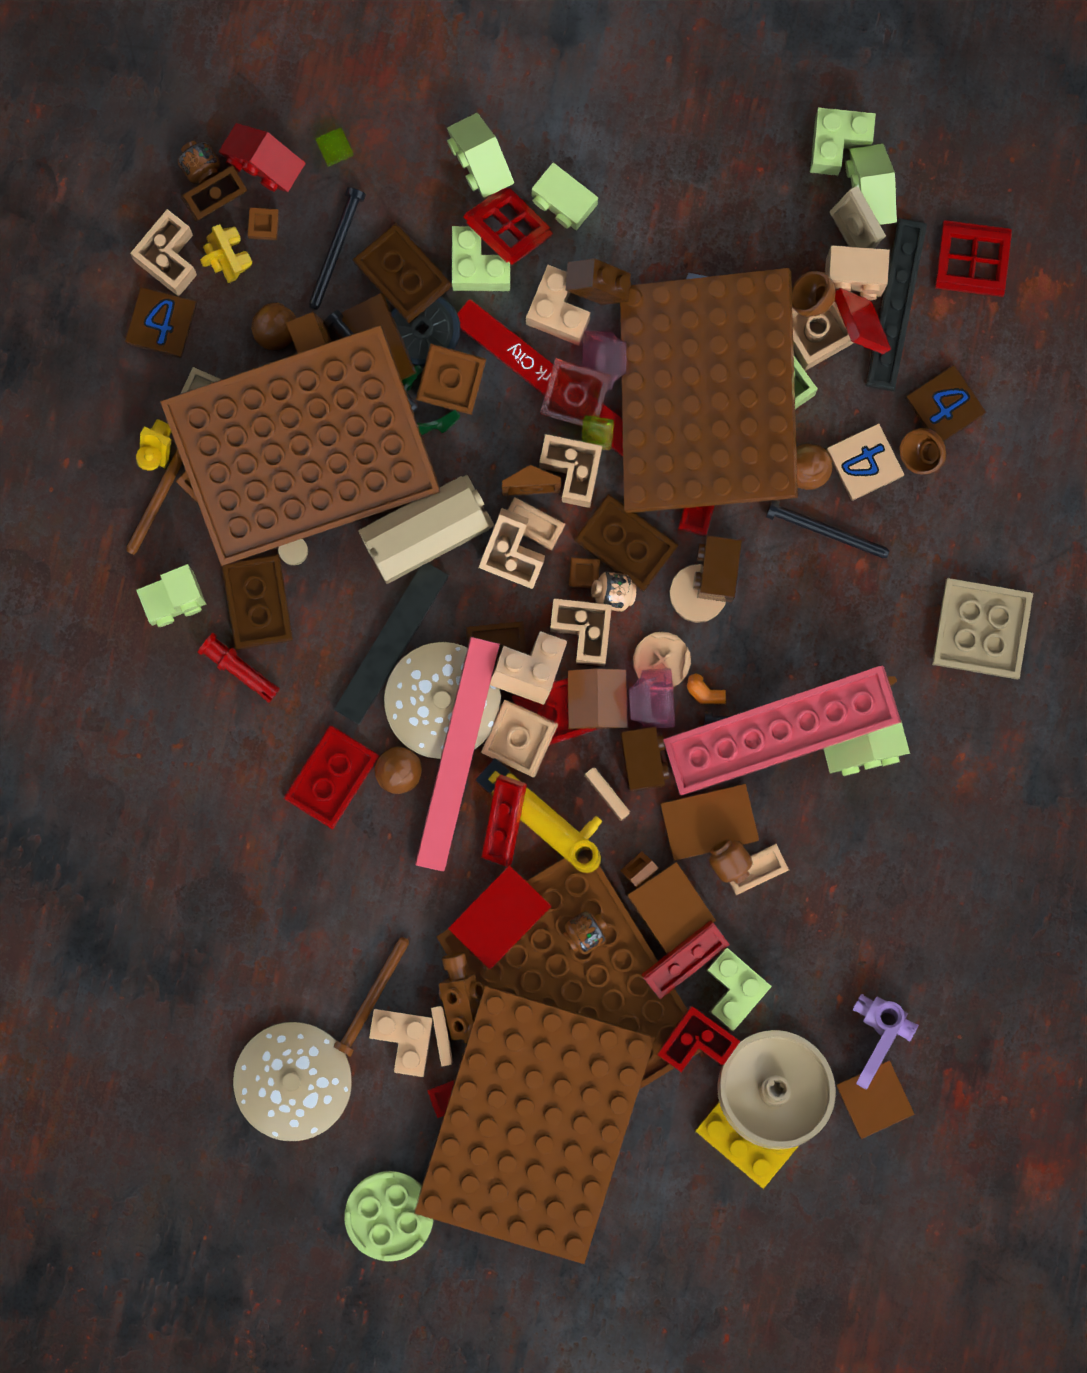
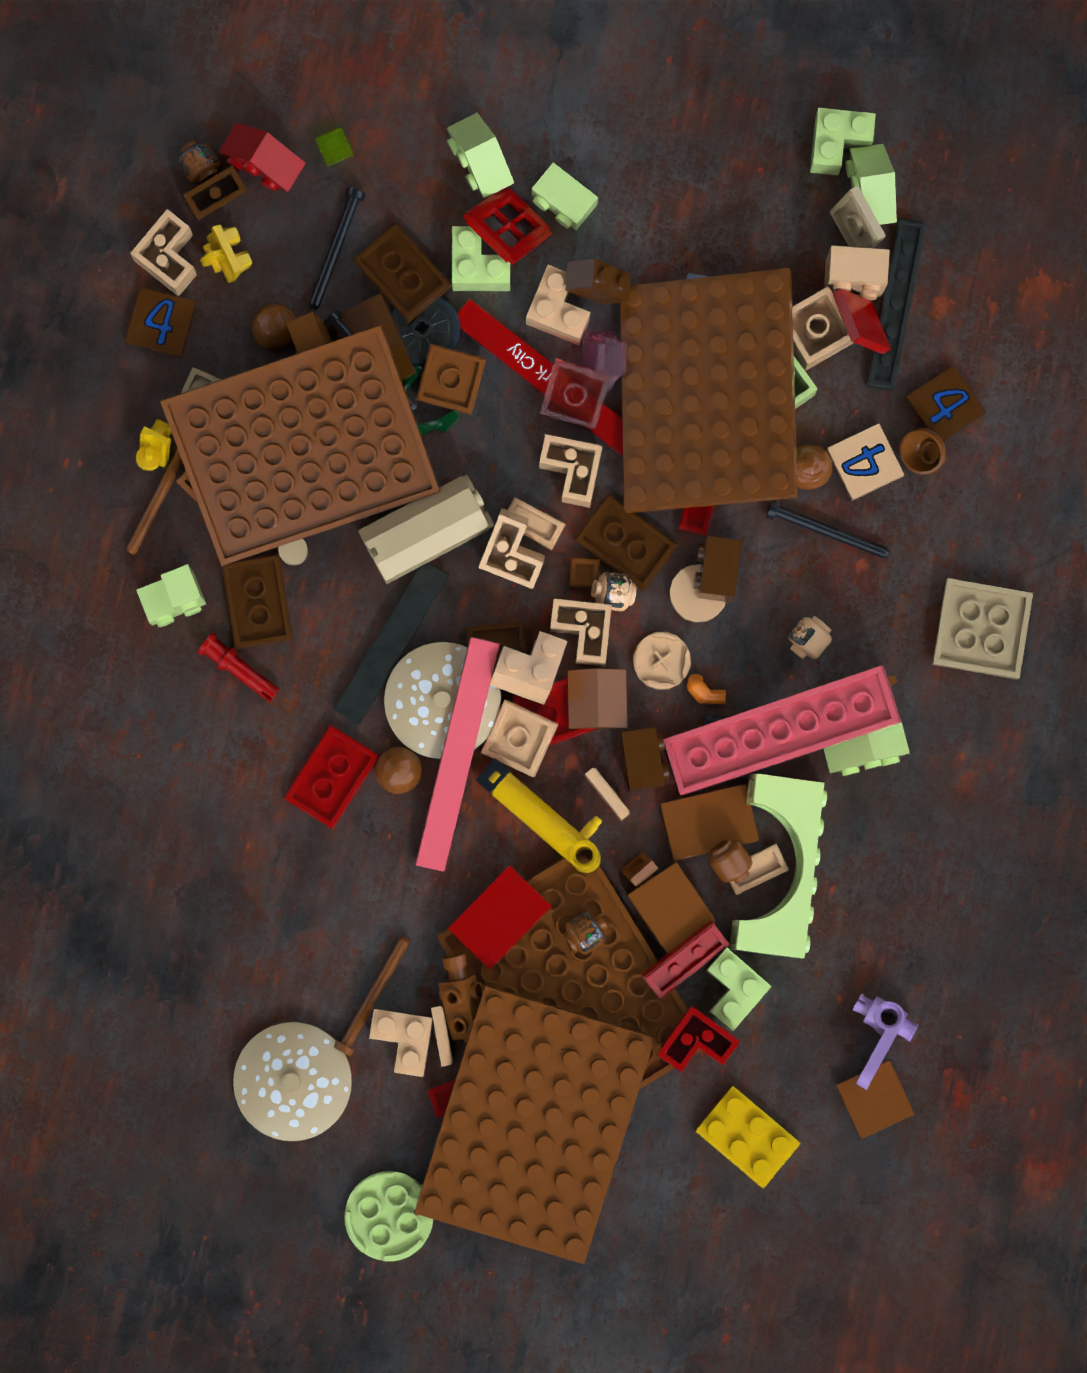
dark orange plate [248,208,279,240] -> none
red tile [481,775,527,867] -> none
dark orange slope [502,465,561,496] -> none
clear neon green plate [582,415,614,451] -> none
clear pink slope [629,668,675,728] -> none
tan dish [718,1030,836,1150] -> none
dark orange piece [792,271,835,317] -> none
red piece [935,220,1012,297] -> none
none -> yellowish green arch [729,774,827,958]
none -> light nougat head [788,616,832,659]

